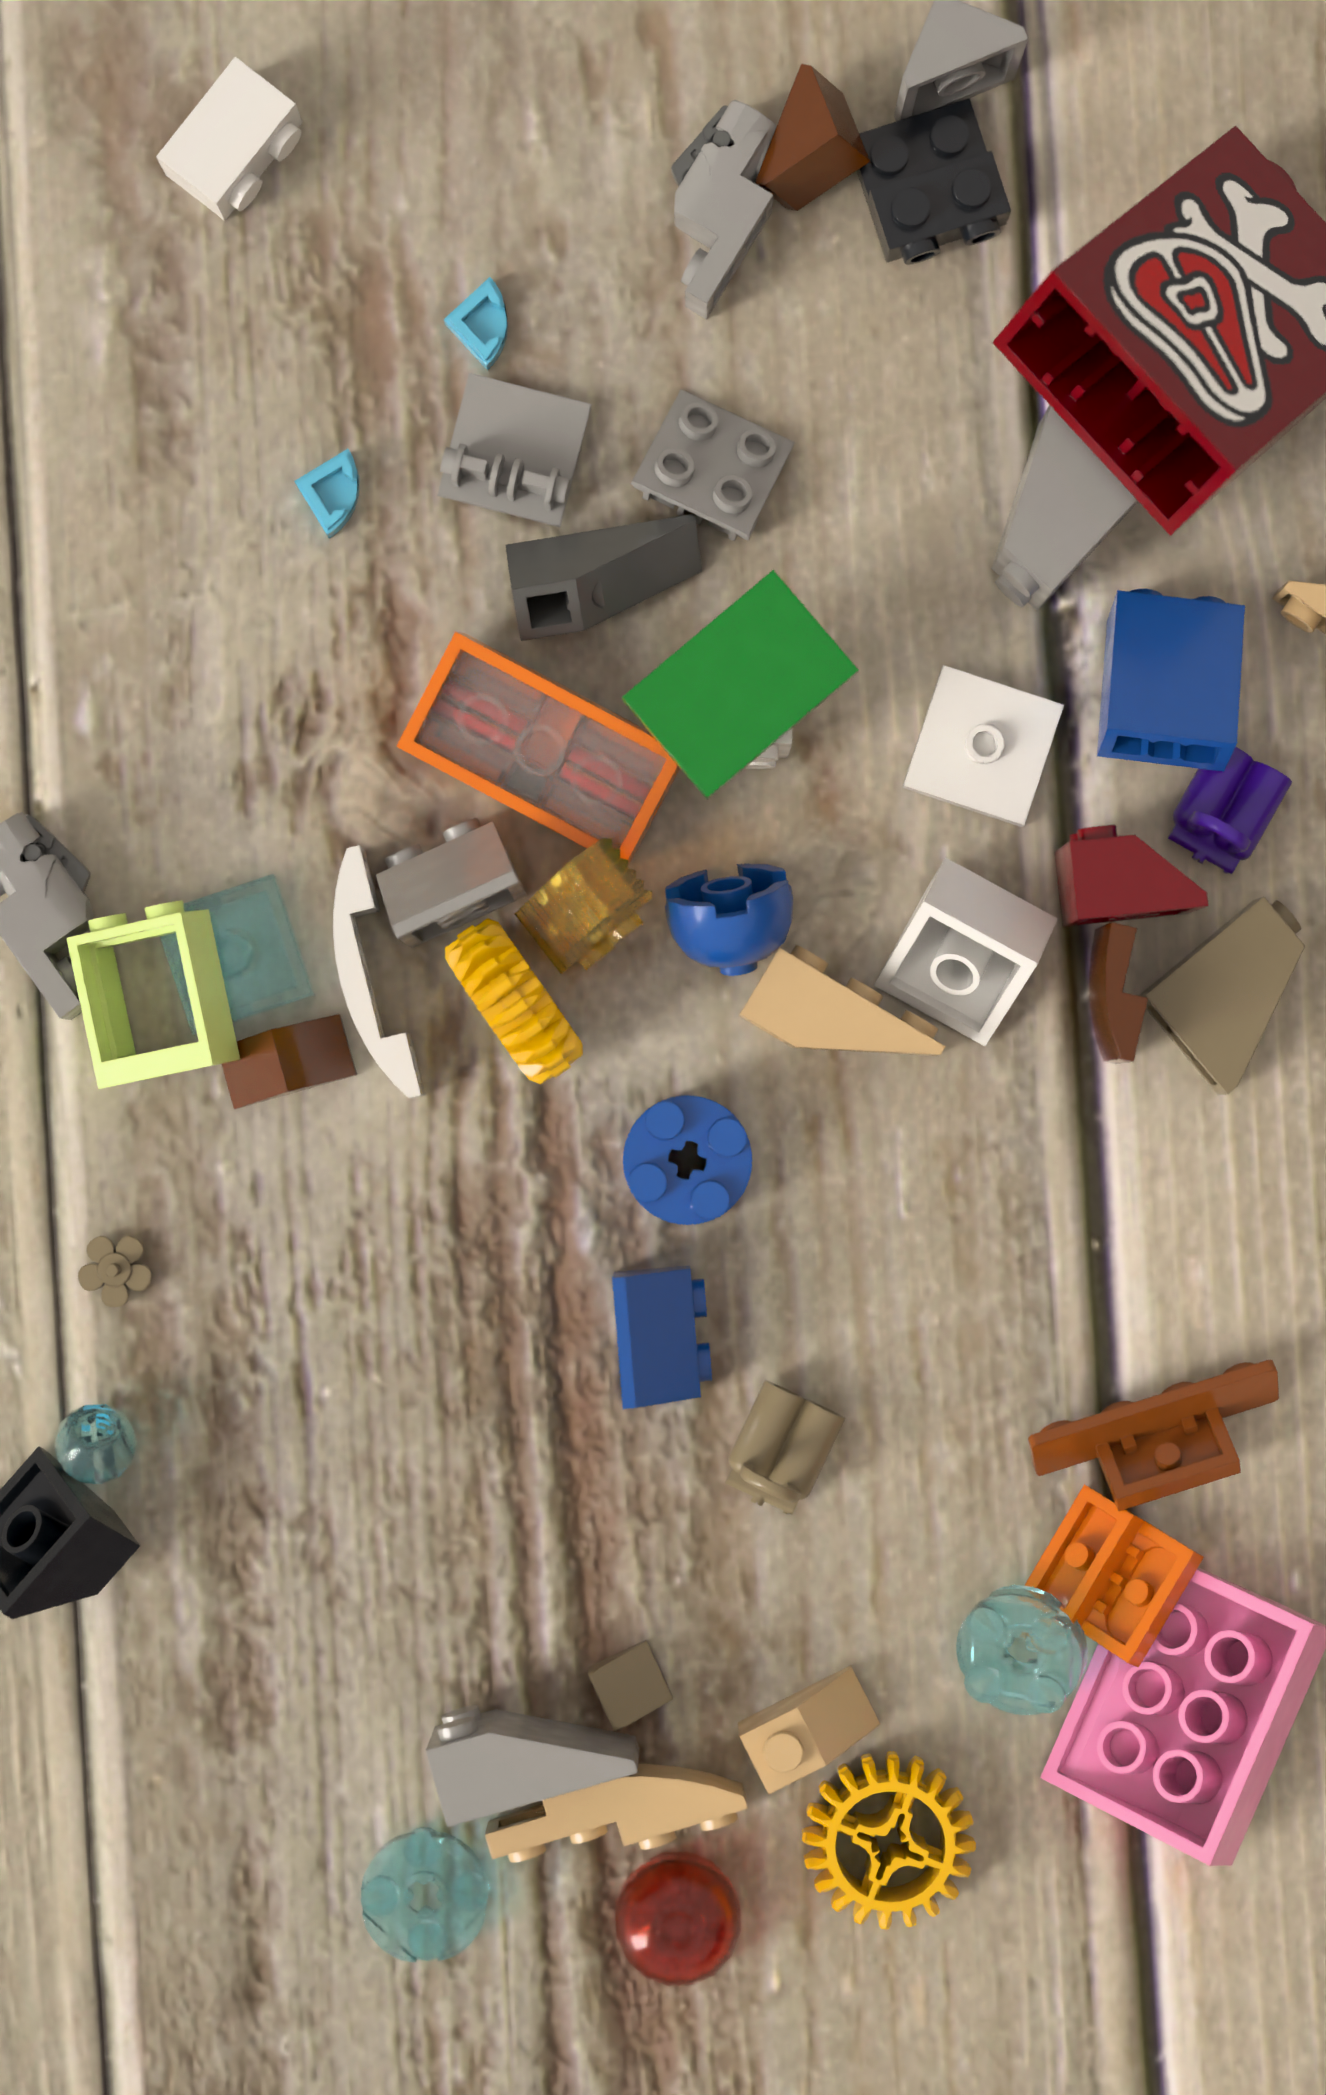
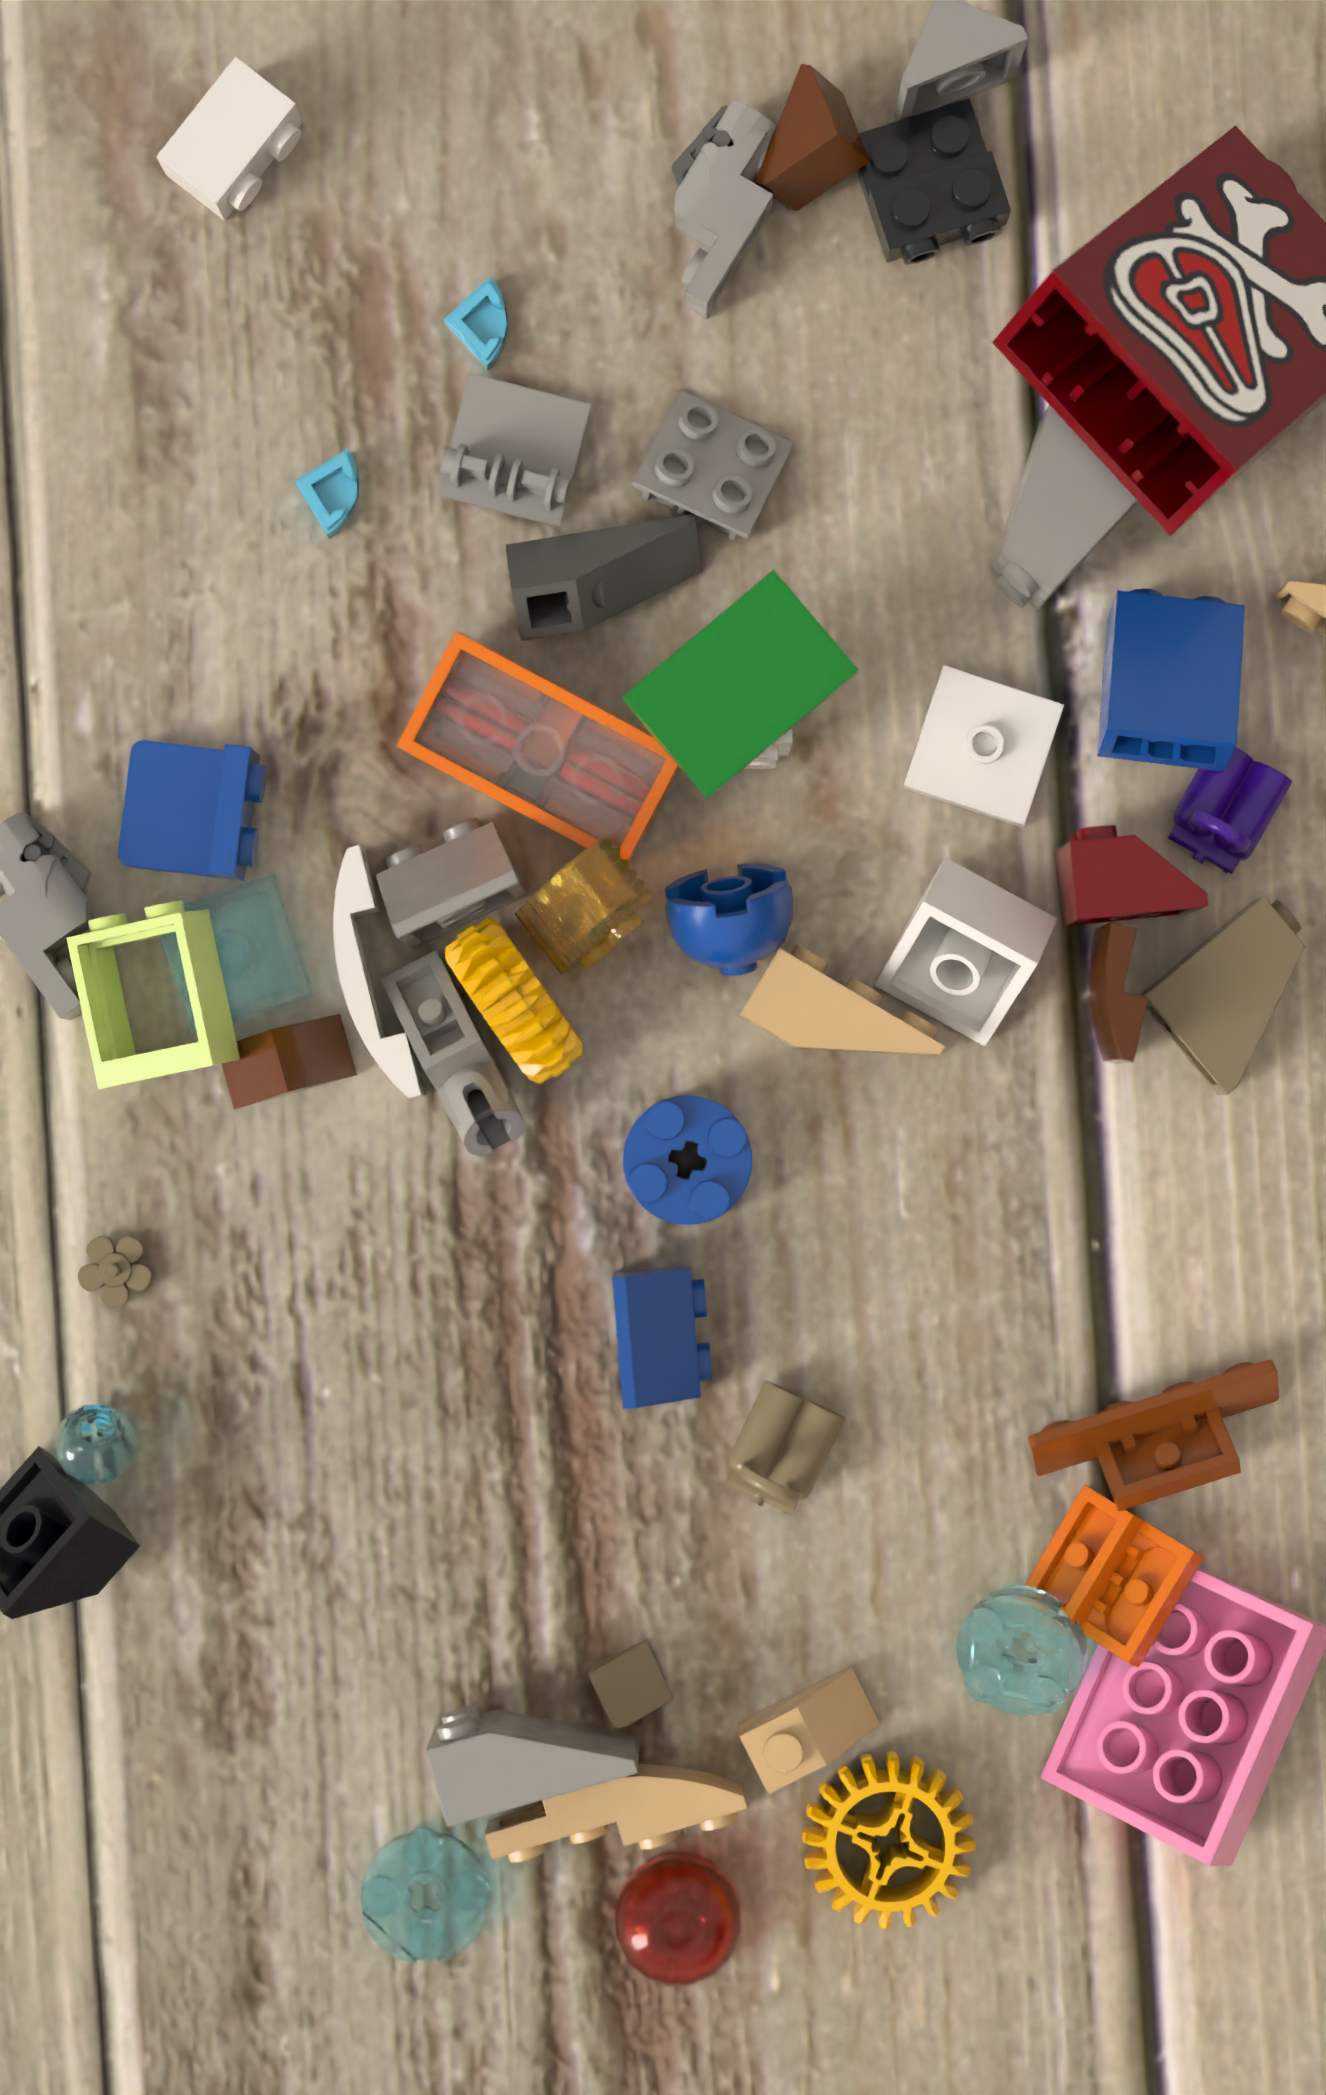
none -> blue bracket [118,740,267,881]
none -> light grey plate [380,950,526,1157]

